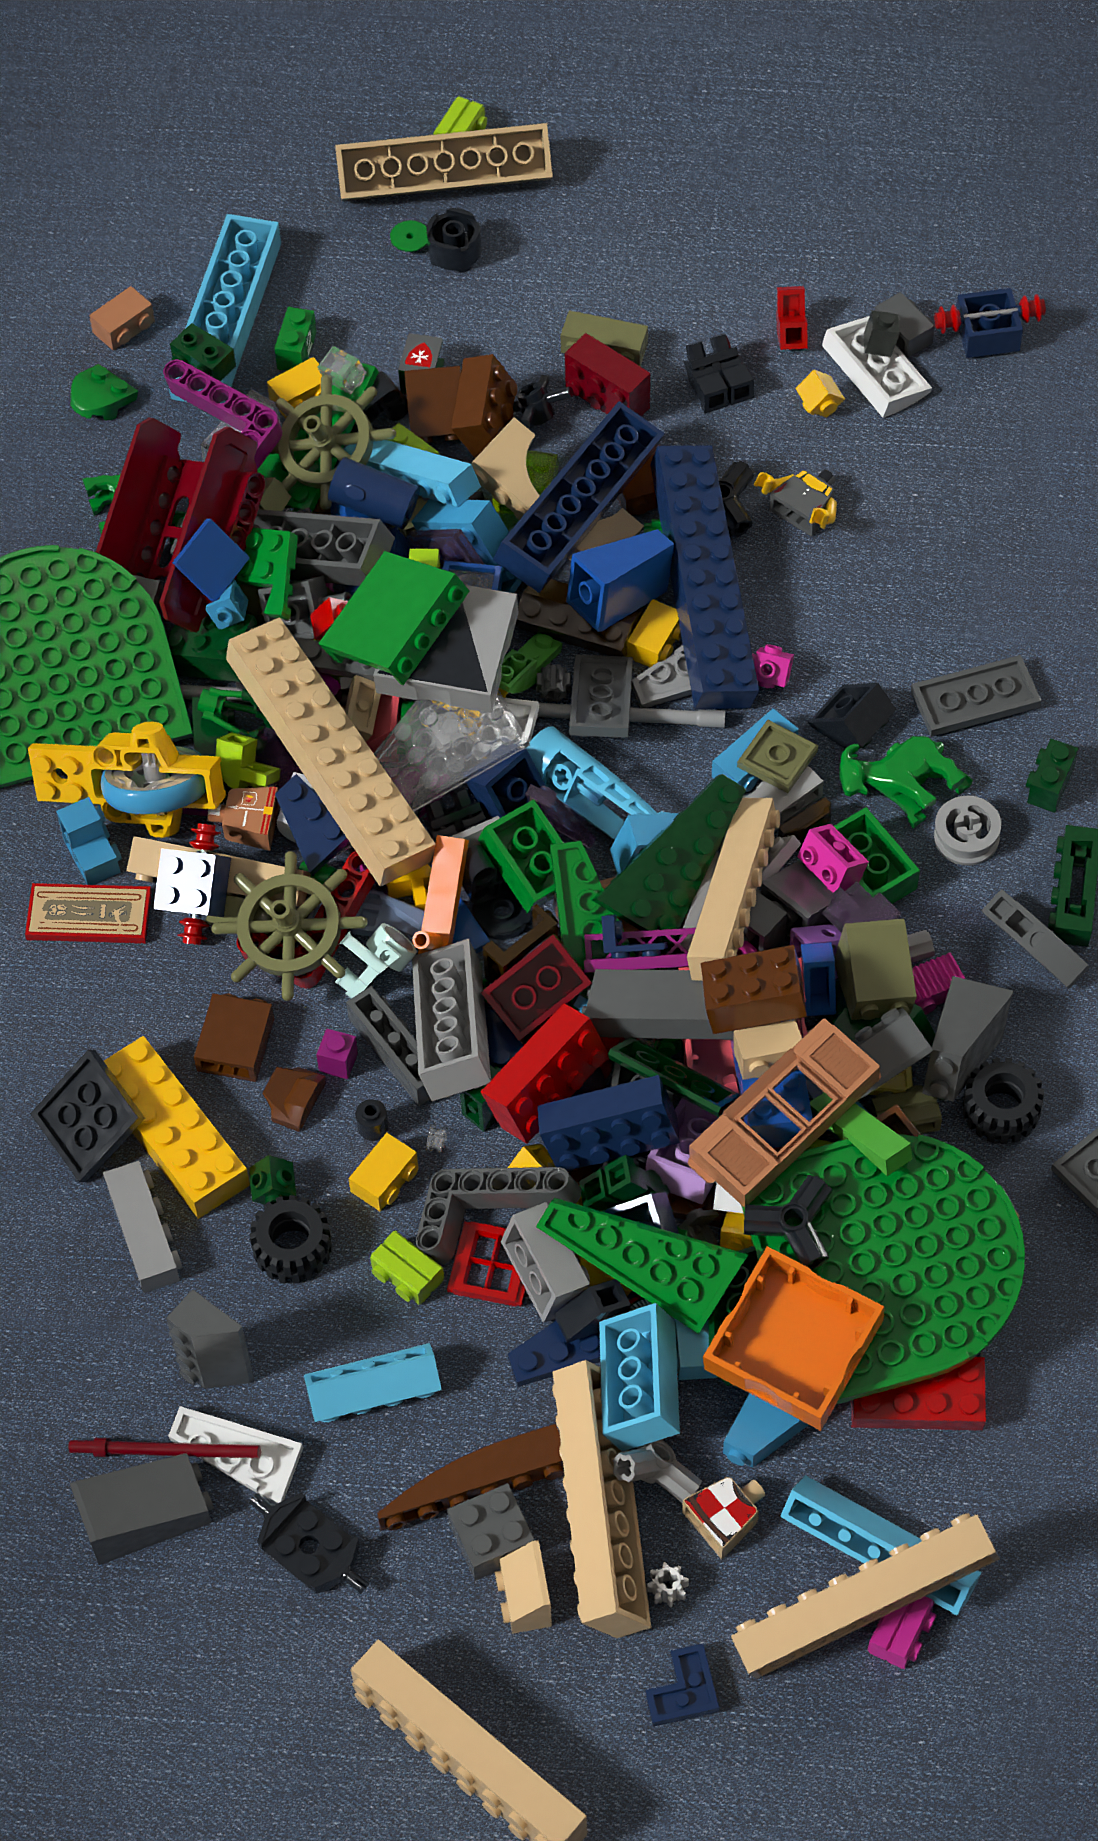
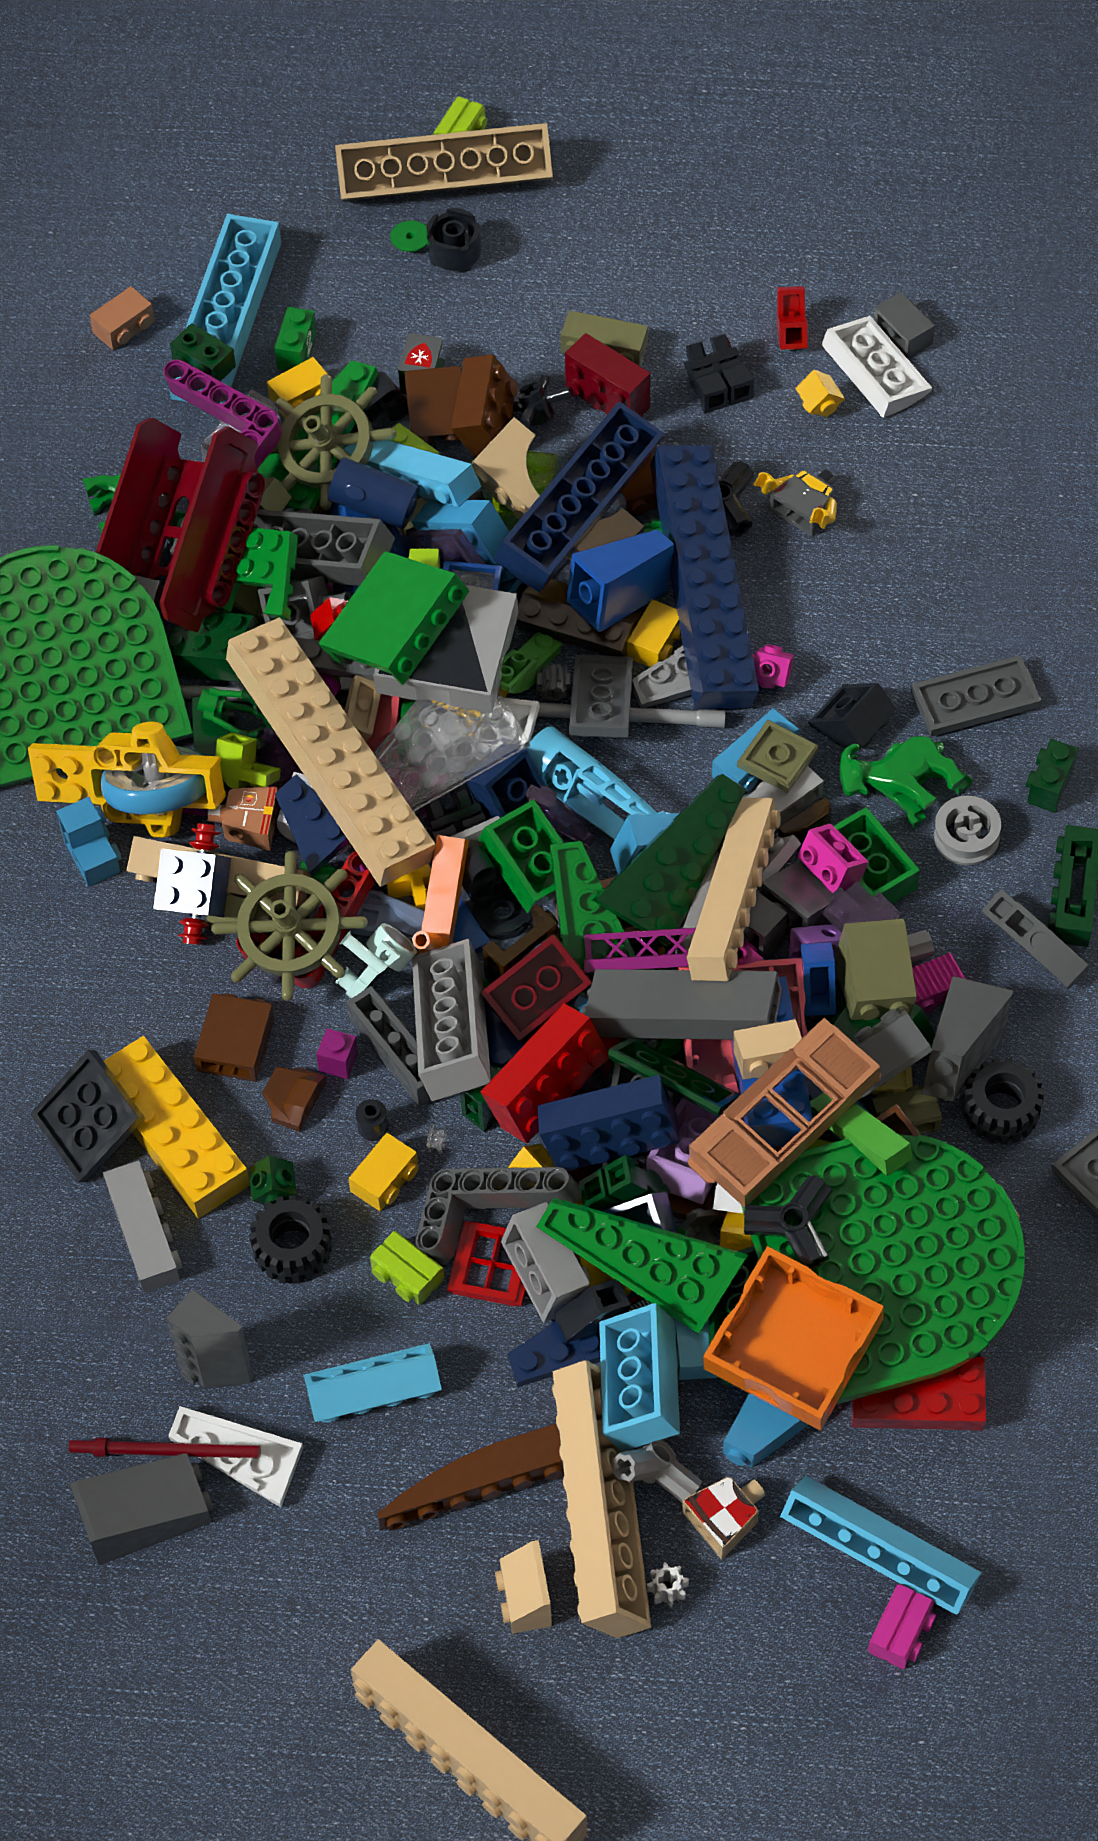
tile [25,883,152,944] -> none
green slope [70,364,138,421] -> none
blue tile [172,519,250,602] -> none
dark azure bracket [206,579,248,629] -> none
black plate [249,1493,369,1594] -> none
clear brick [317,346,367,395] -> none
dark grey brick [447,1483,535,1581] -> none
dark blue bracket [601,914,668,958] -> none
dark blue plate [645,1643,719,1727] -> none
reddish brown brick [701,945,807,1034] -> none
tan brick [731,1513,999,1679] -> none
pearl dark grey brick [863,310,900,357] -> none
dark blue brick [934,288,1046,358] -> none

